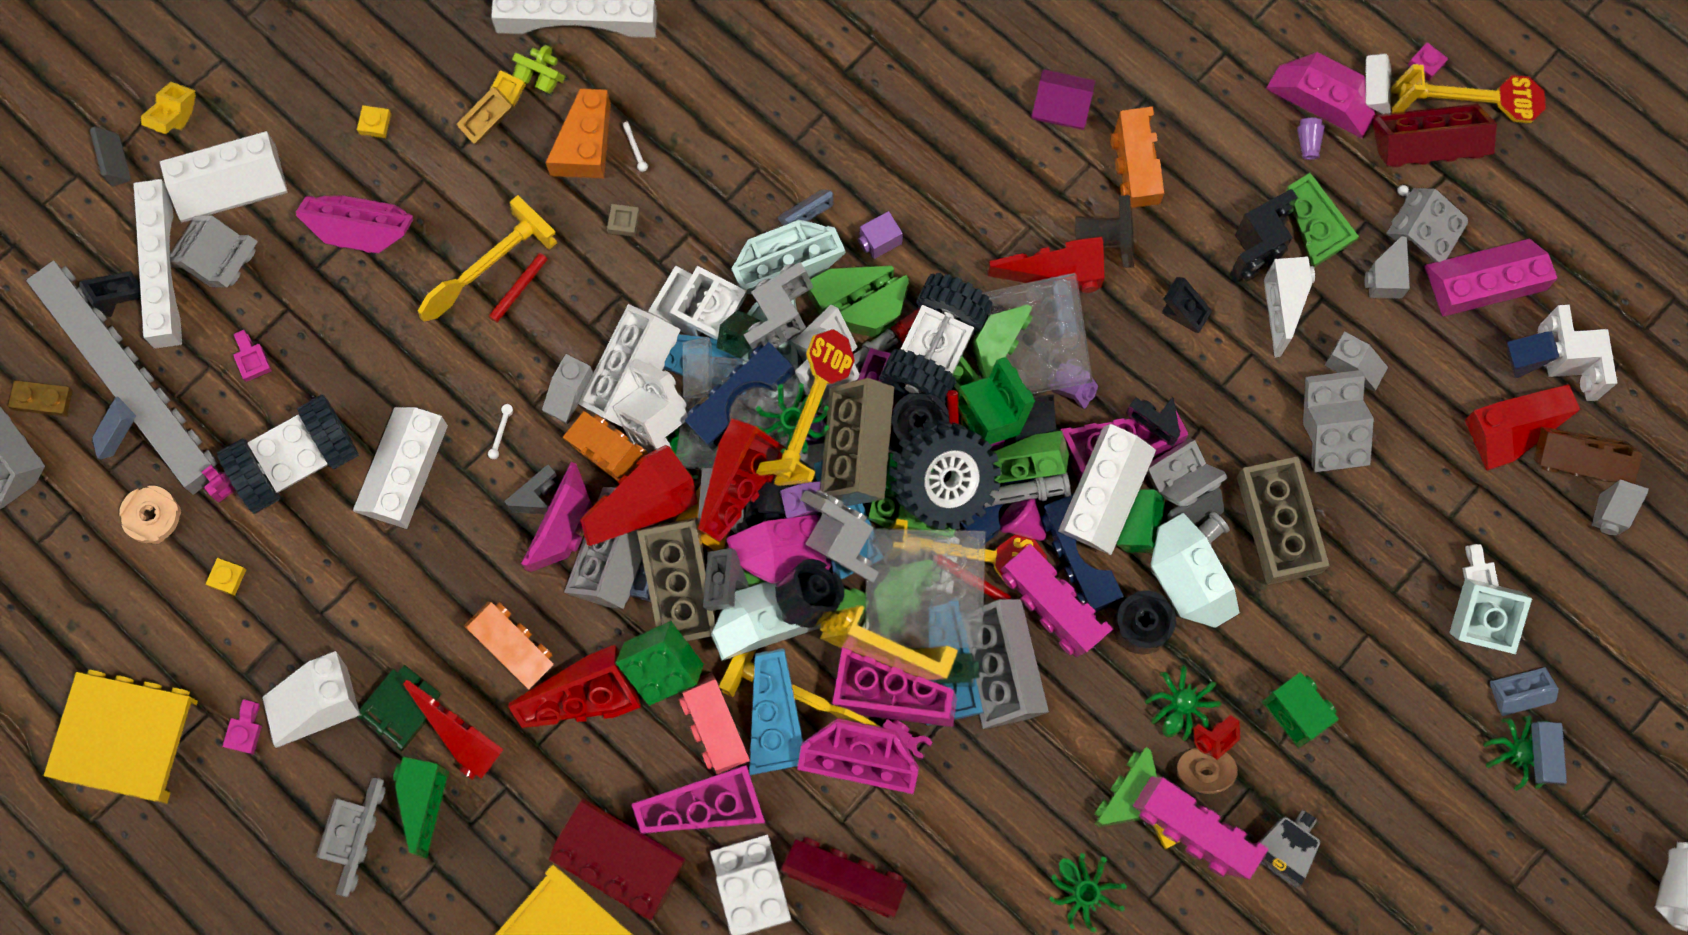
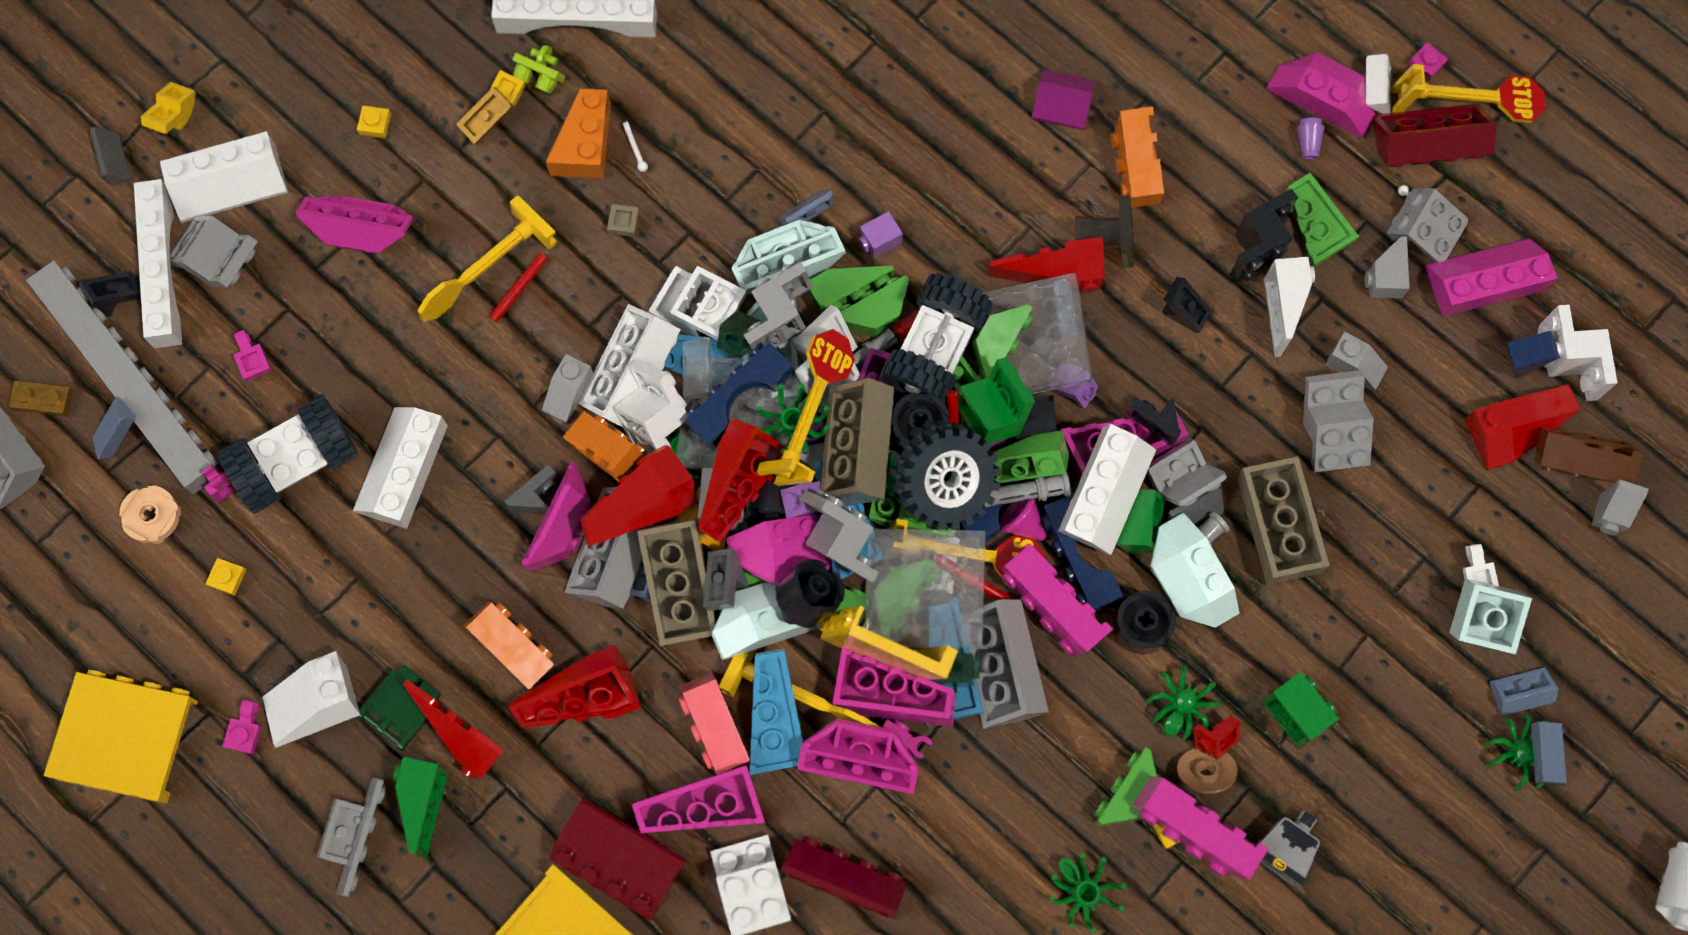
white hinge [488,404,513,459] -> none
green brick [616,621,704,706] -> none

